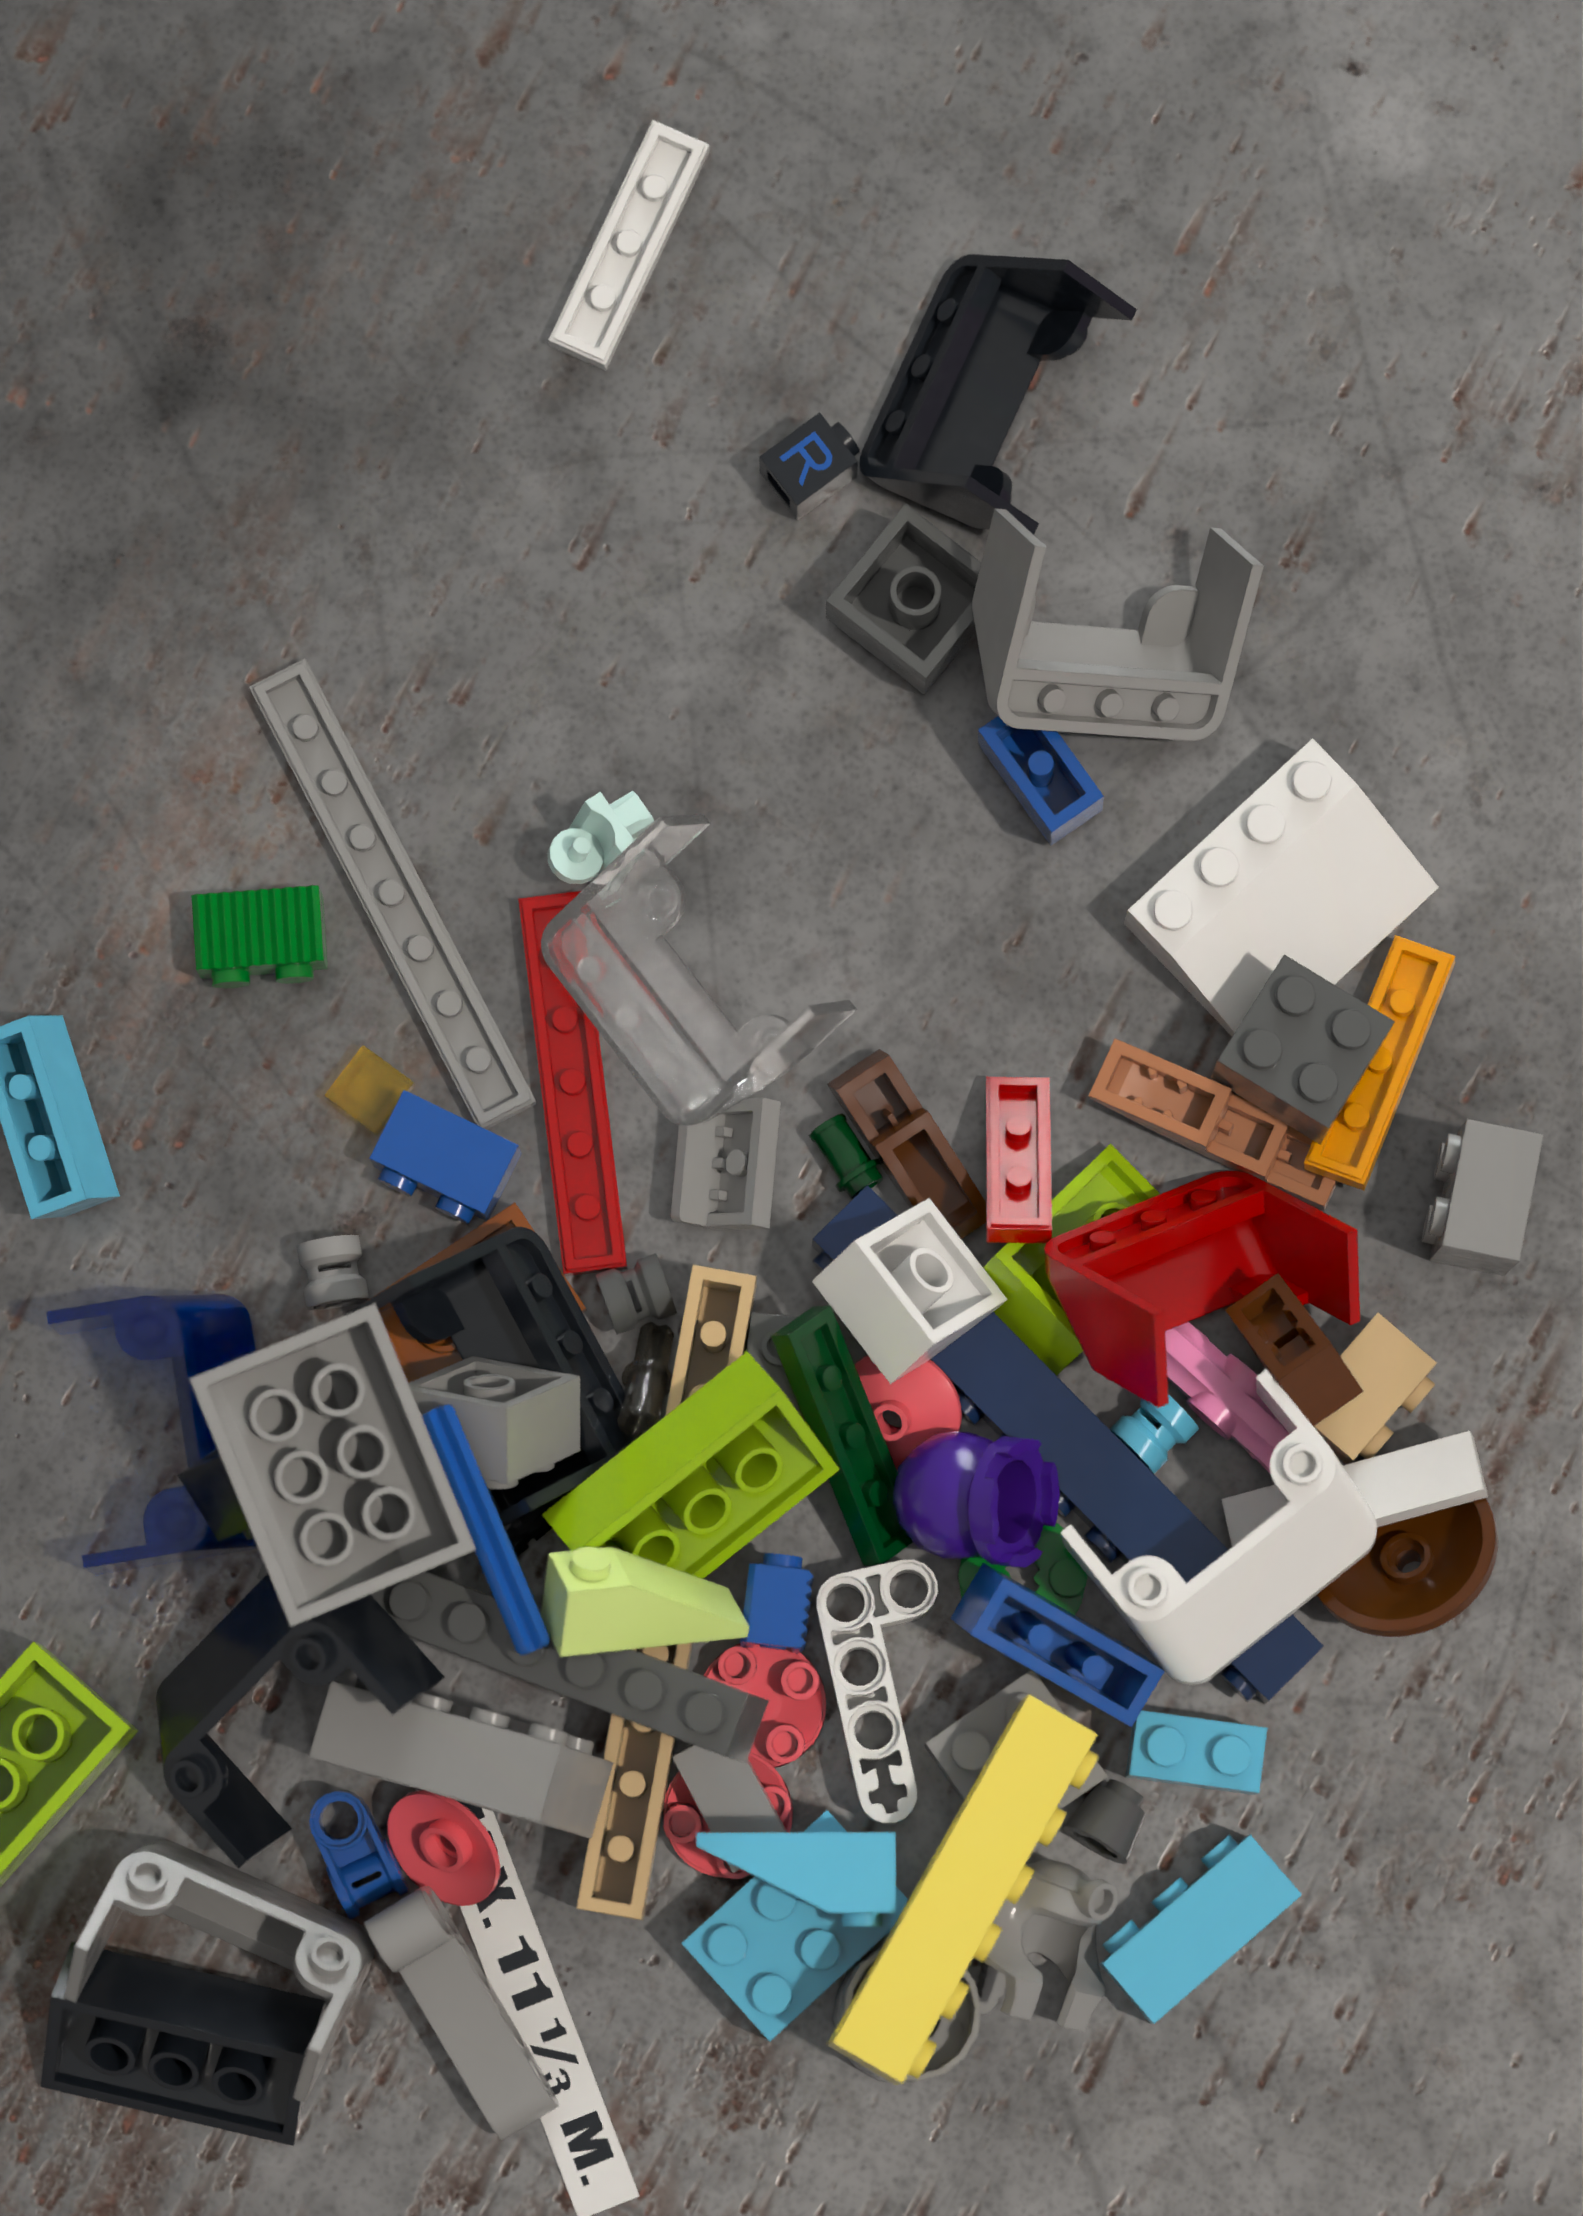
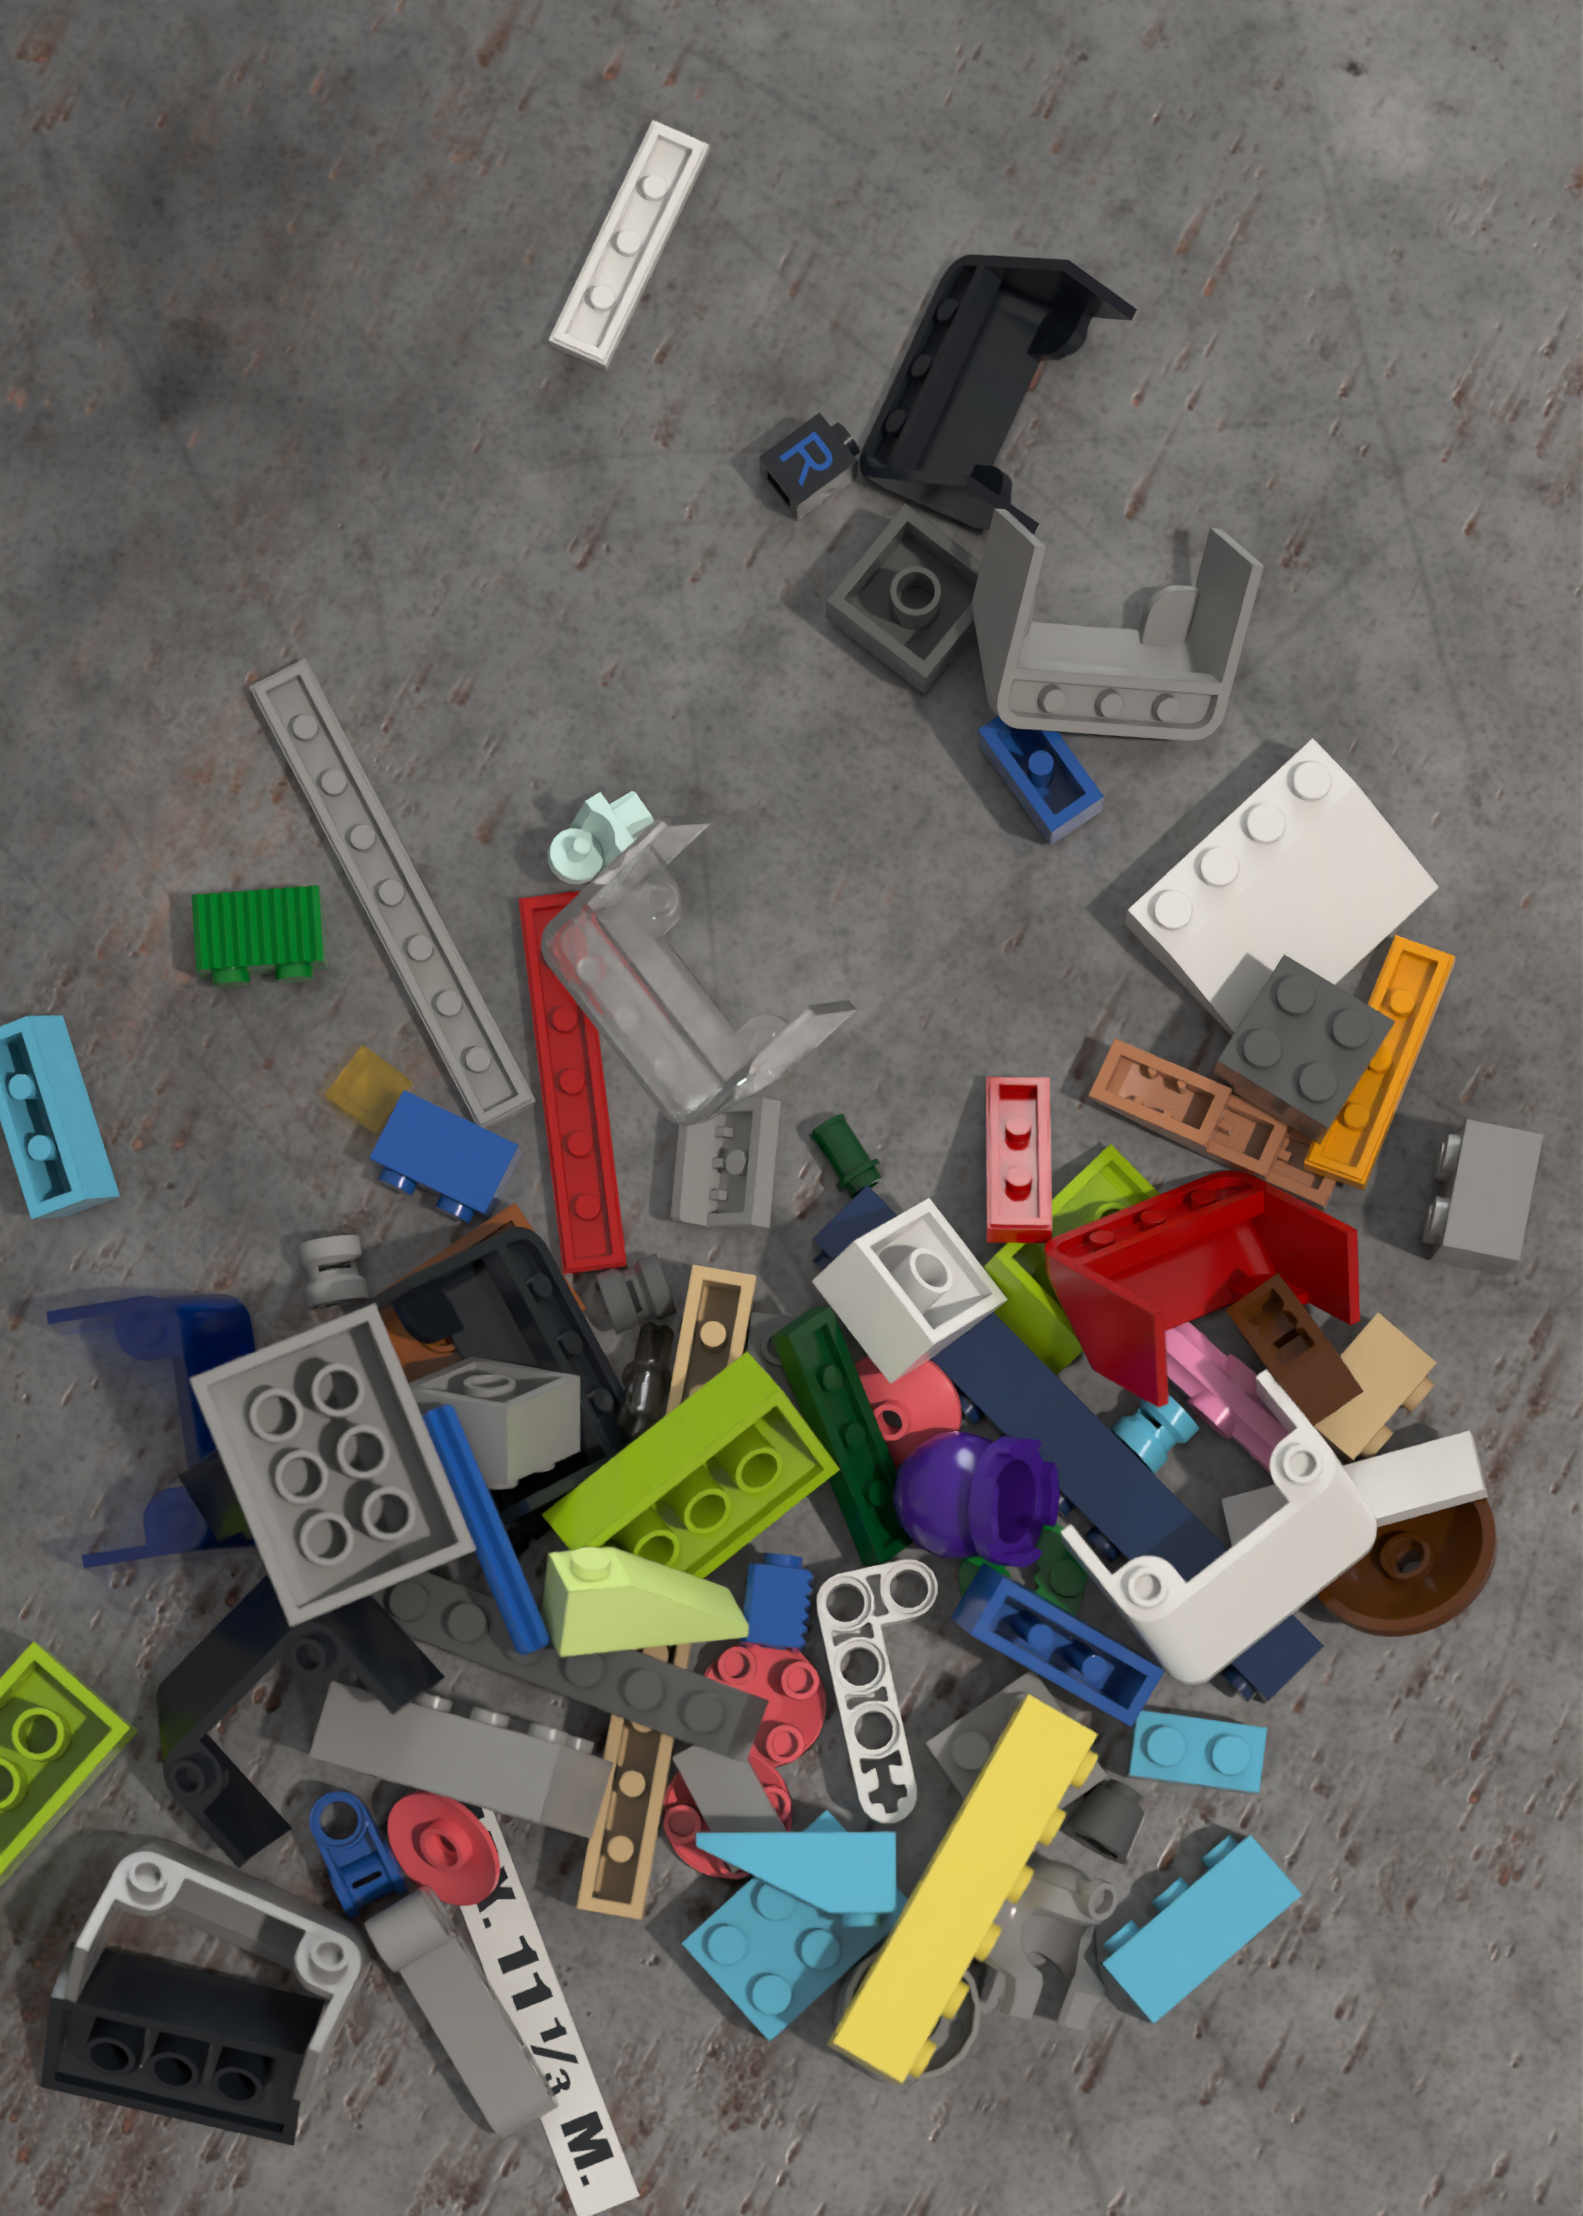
reddish brown slope [827,1049,986,1239] -> none

